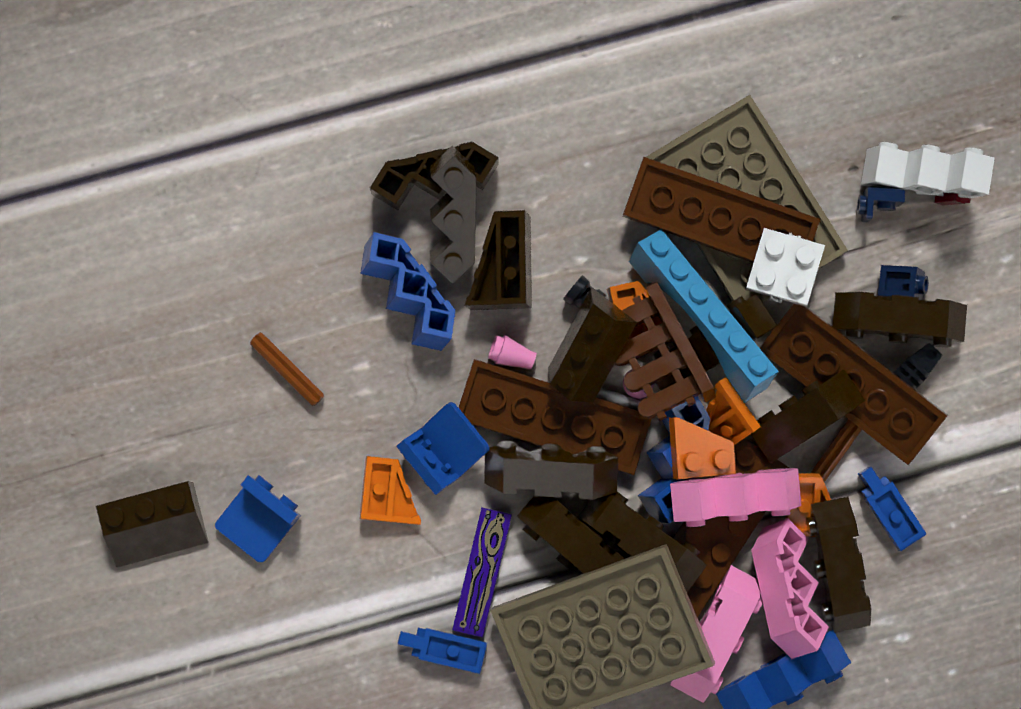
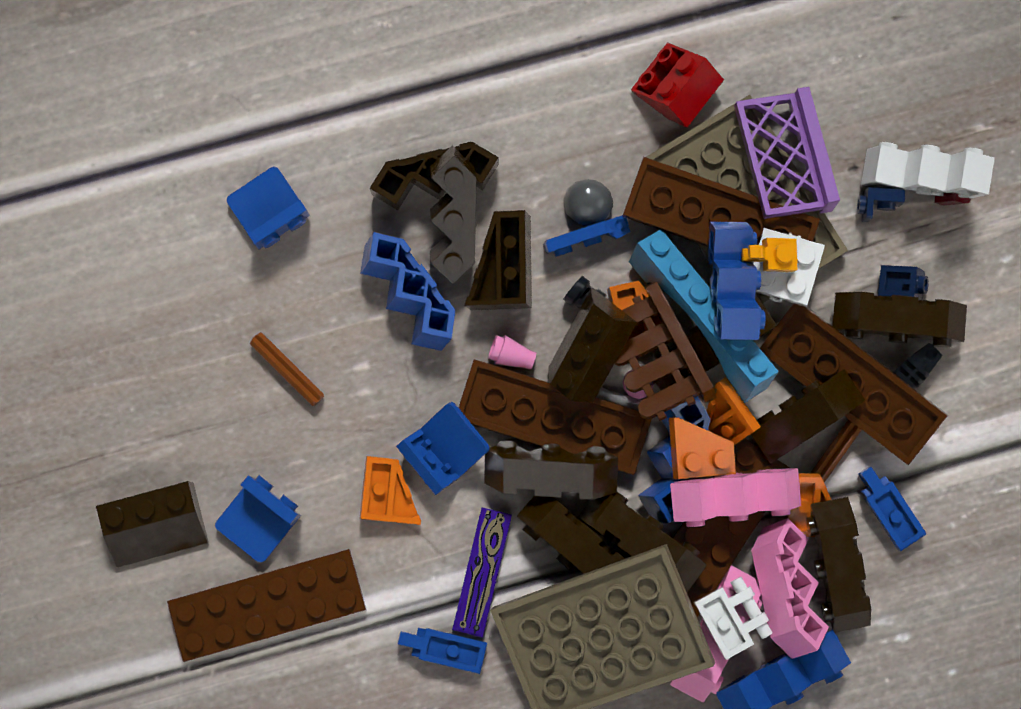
none -> reddish brown plate [167,549,367,662]
none -> blue bracket [227,167,310,250]
none -> blue hinge [543,215,631,257]
none -> dark grey hair [563,179,613,226]
none -> red slope [631,42,724,127]
none -> white plate [694,577,773,660]
none -> blue brick [708,221,766,340]
none -> medium lavender fence [734,87,840,219]
none -> light orange plate [742,238,798,272]

